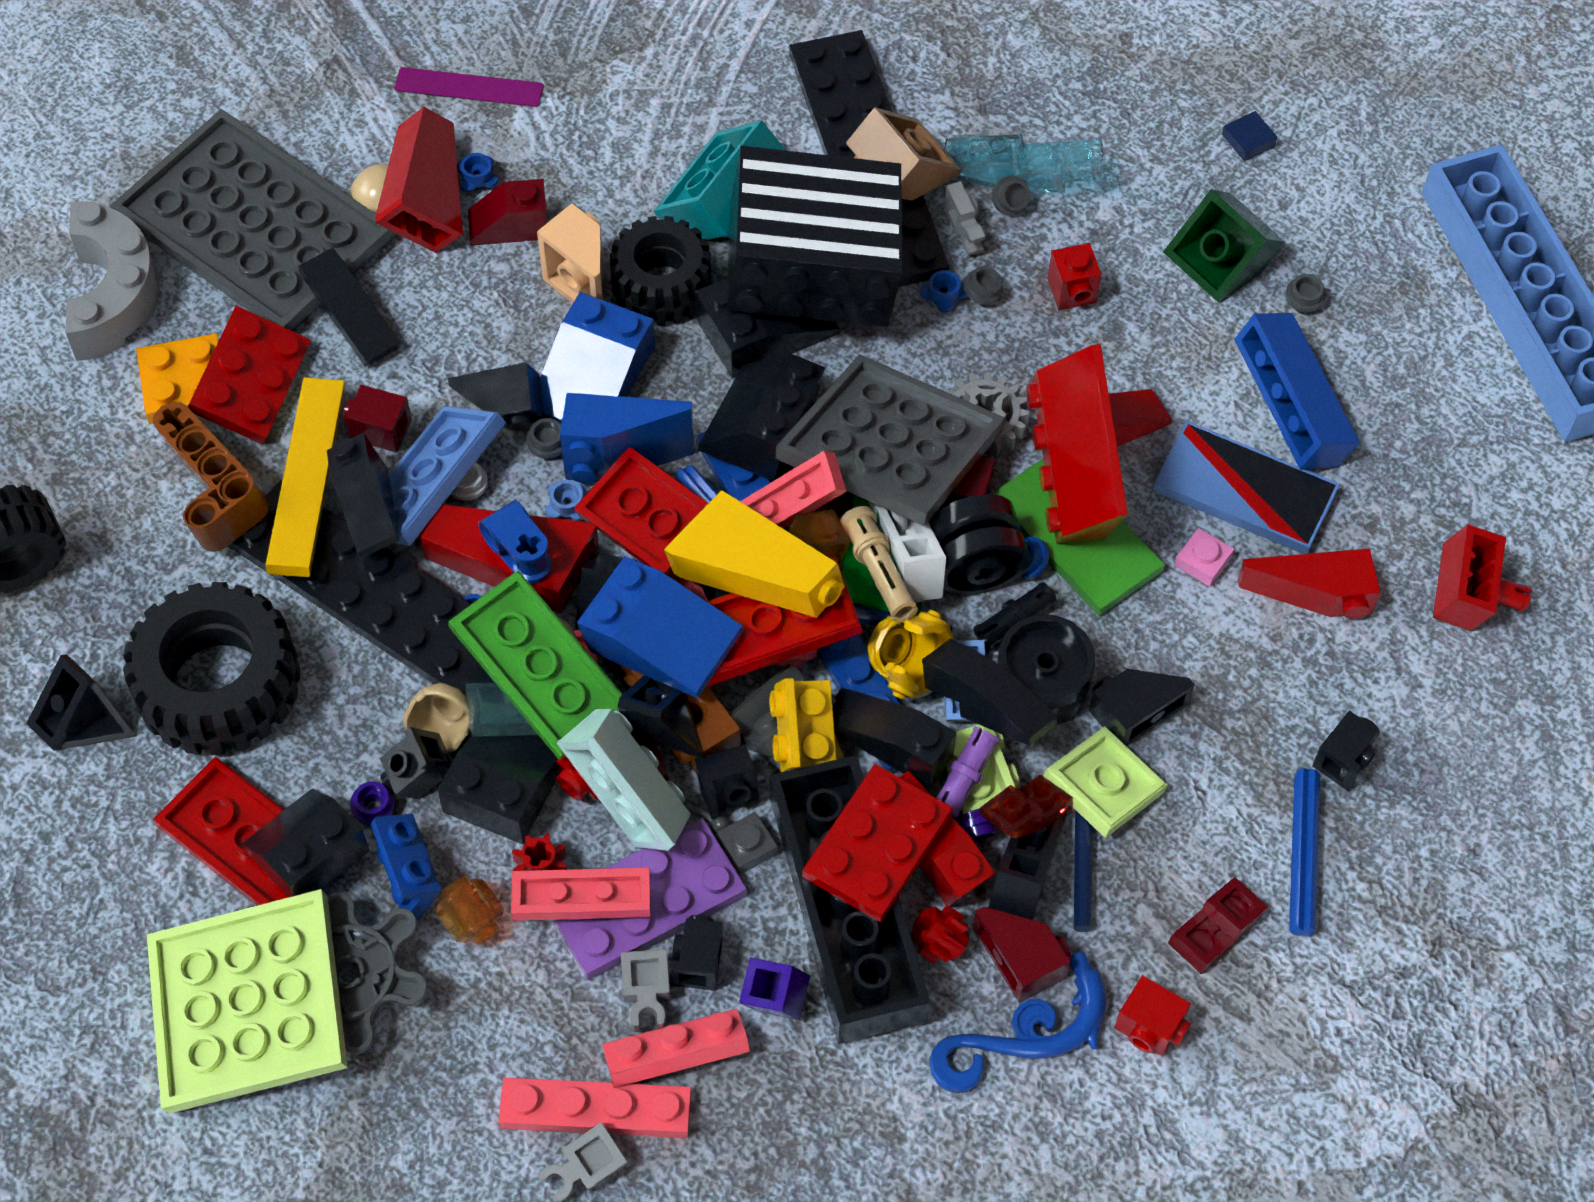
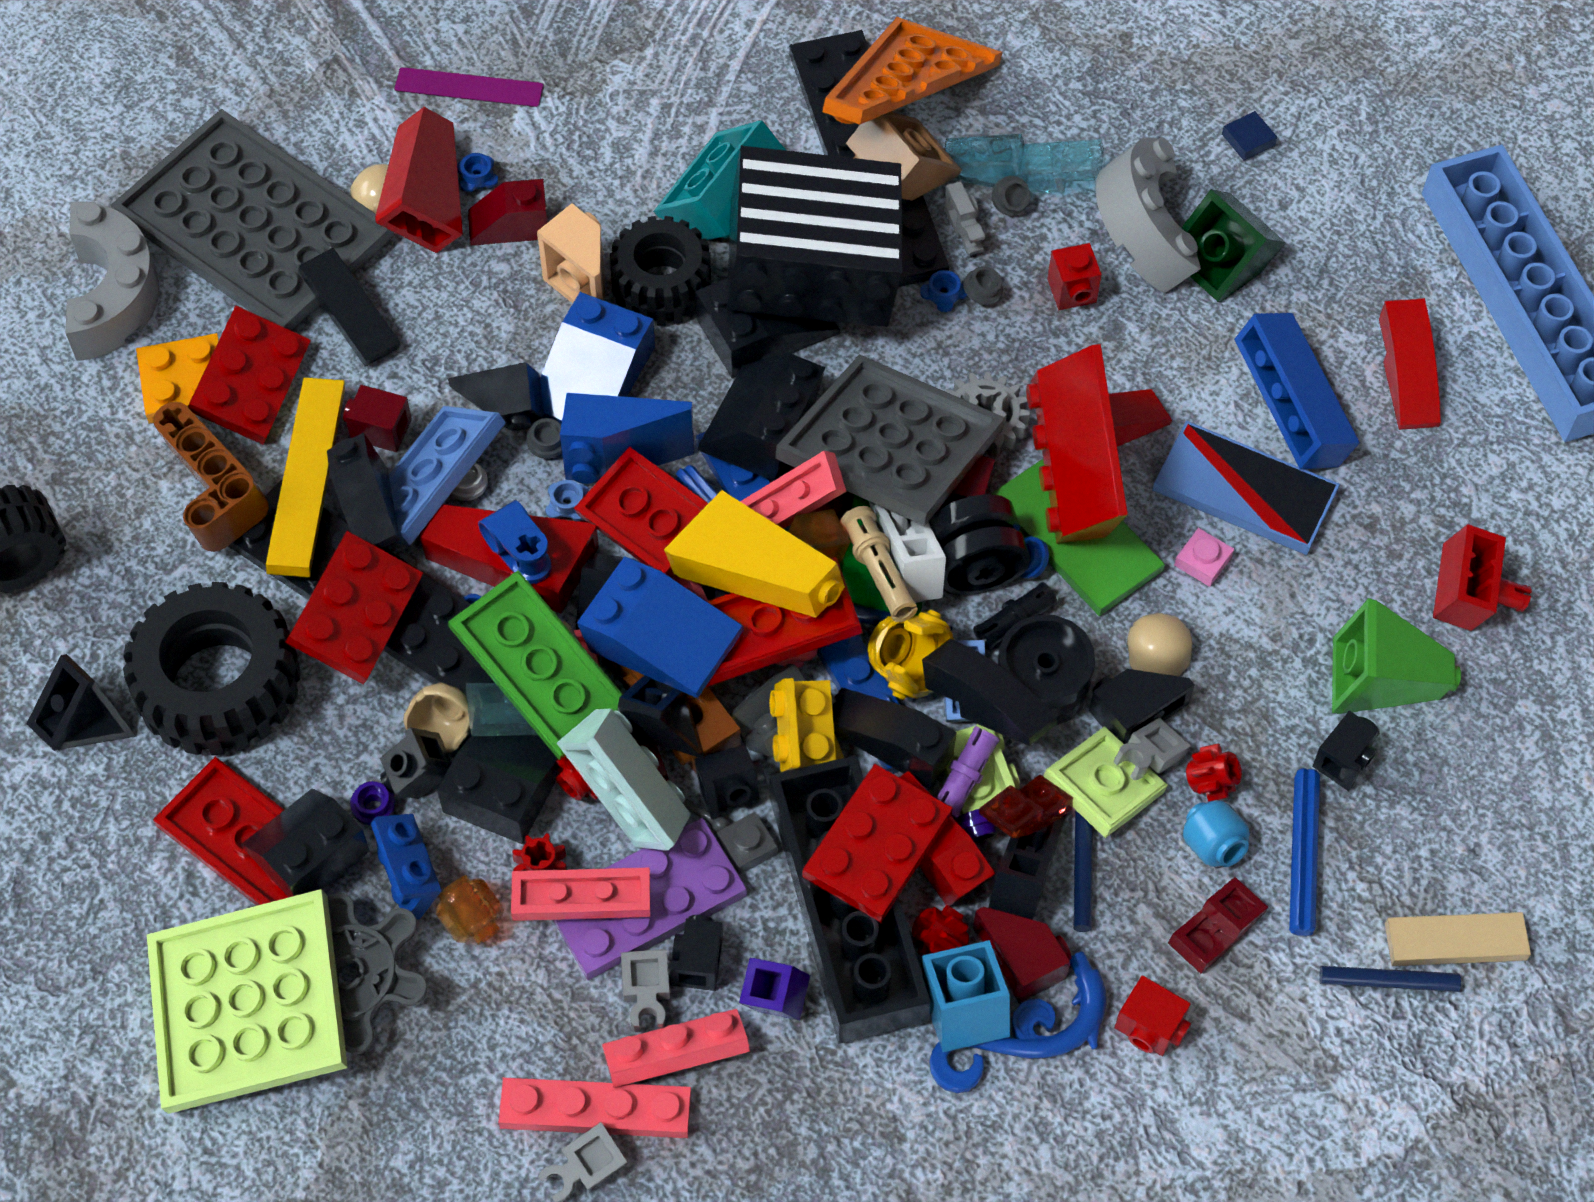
red slope [1237,548,1380,619] -> none
dark grey plate [1285,274,1326,313] -> none
none -> red plate [285,531,423,685]
none -> orange wing [822,17,1003,125]
none -> dark azure head [922,940,1010,1052]
none -> light grey brick [1095,137,1201,293]
none -> light grey plate [1113,718,1191,780]
none -> tan hair [1127,613,1192,676]
none -> dark azure head [1183,800,1250,867]
none -> red gear [1186,743,1242,802]
none -> dark blue bar [1319,966,1461,992]
none -> bright green slope [1332,598,1461,714]
none -> red slope [1379,298,1441,430]
none -> tan tile [1385,912,1531,966]

